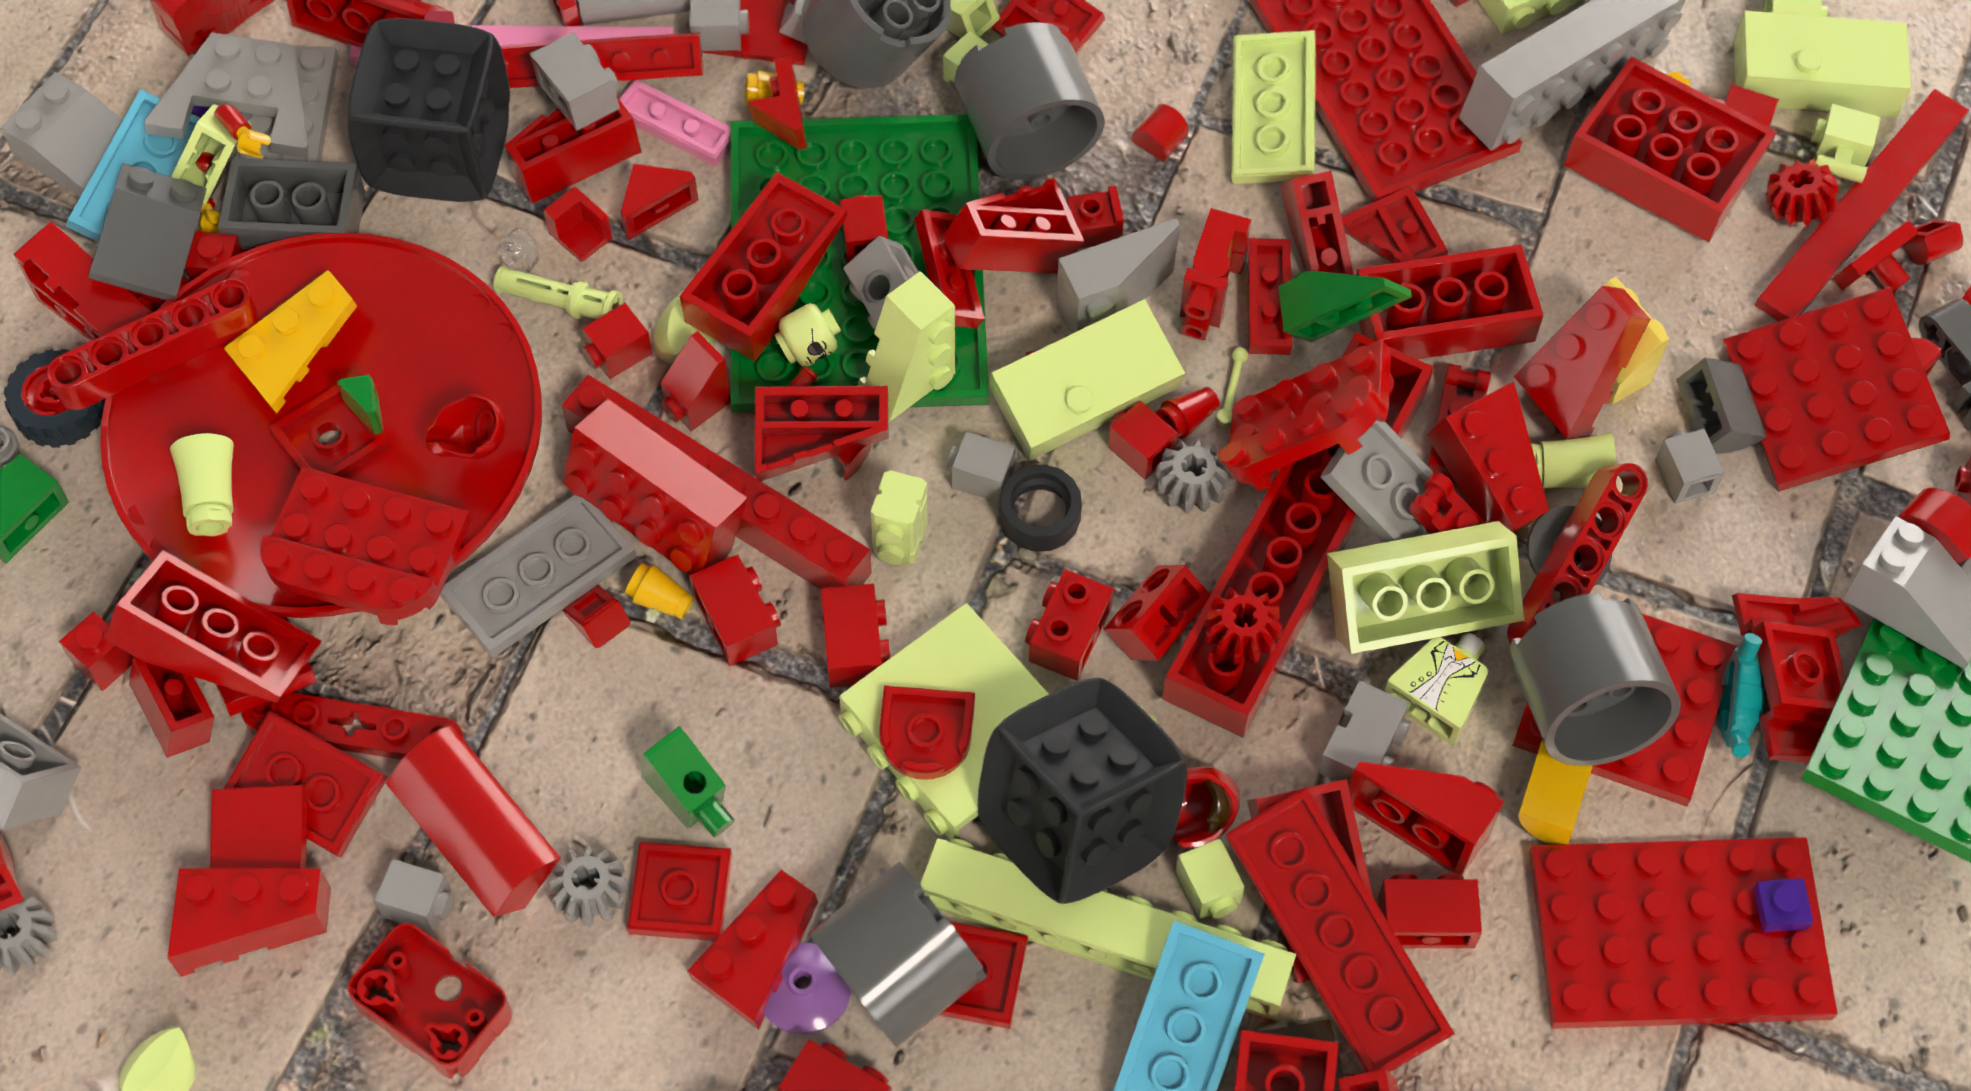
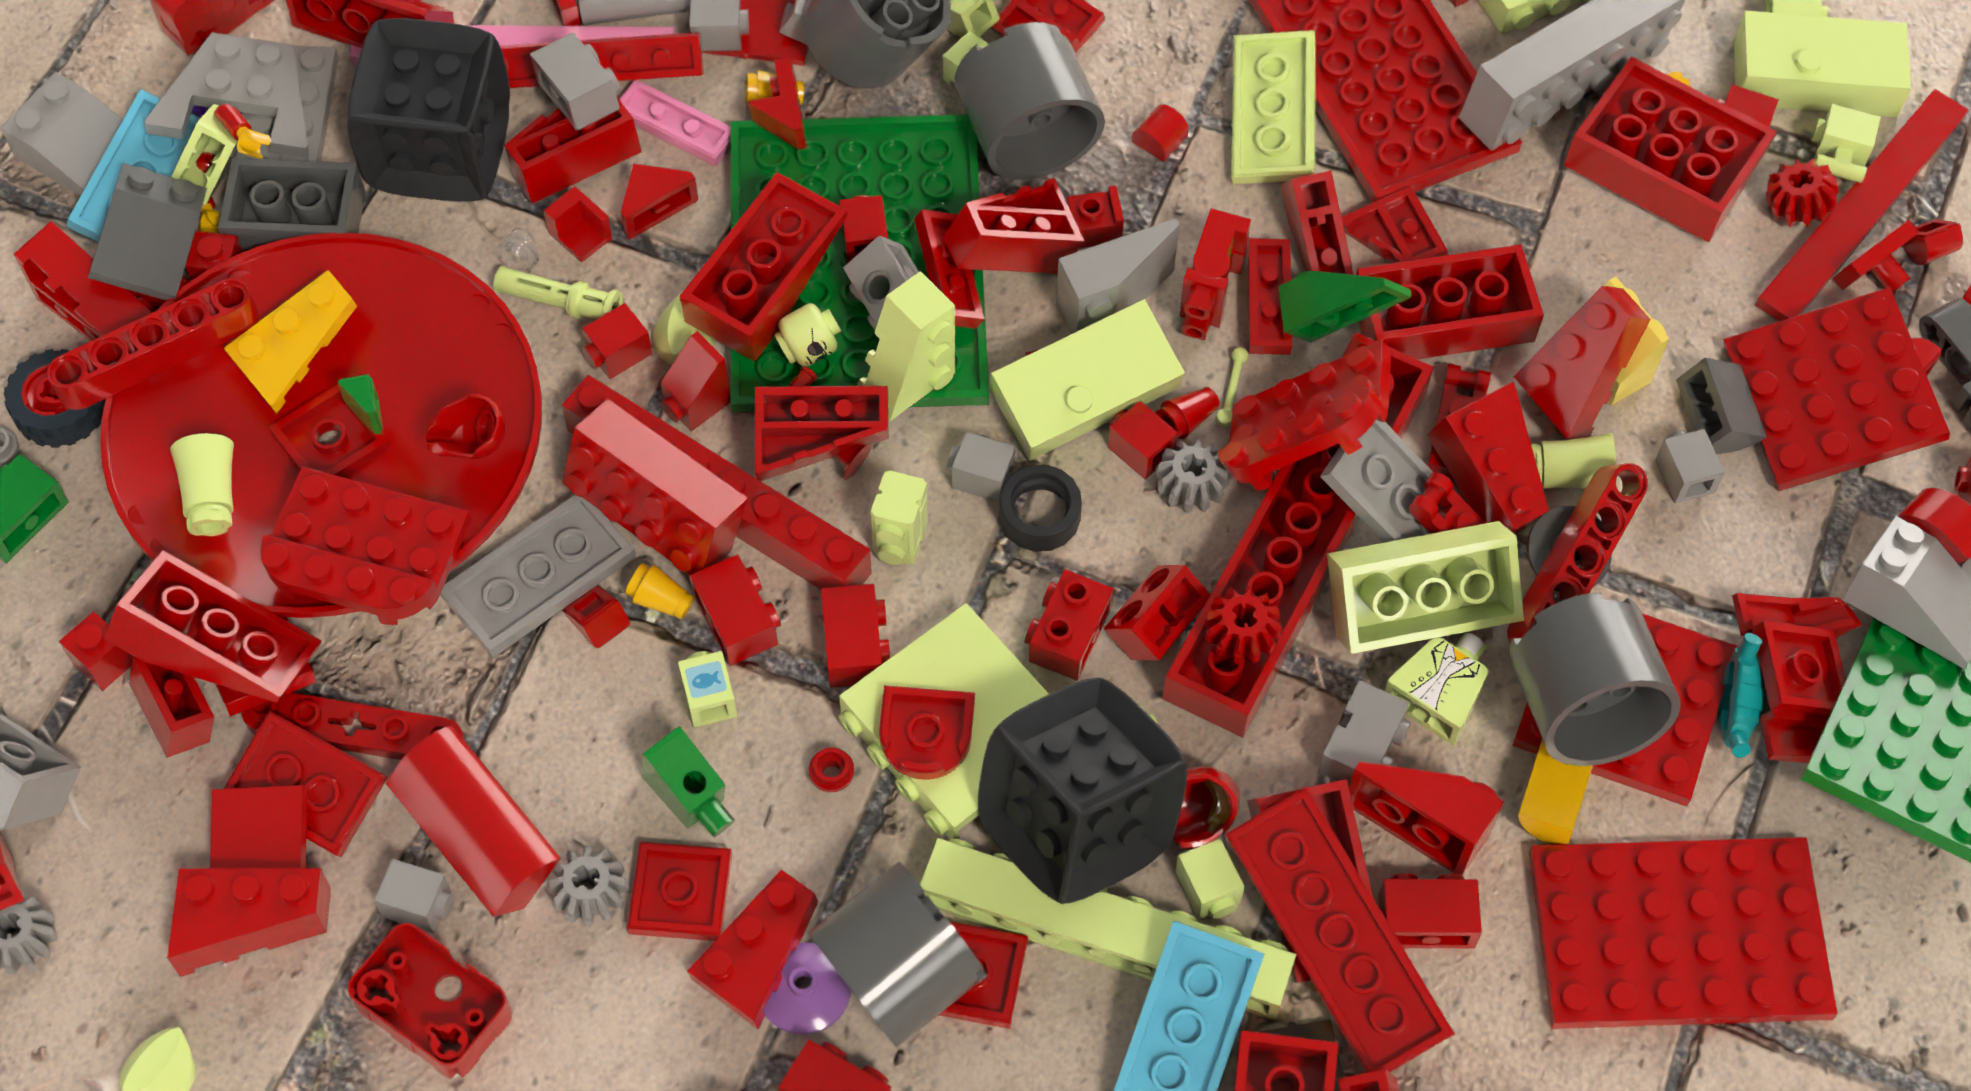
dark purple plate [1753,878,1813,932] -> none
none -> yellowish green brick [678,651,737,728]
none -> red plate [809,748,854,793]

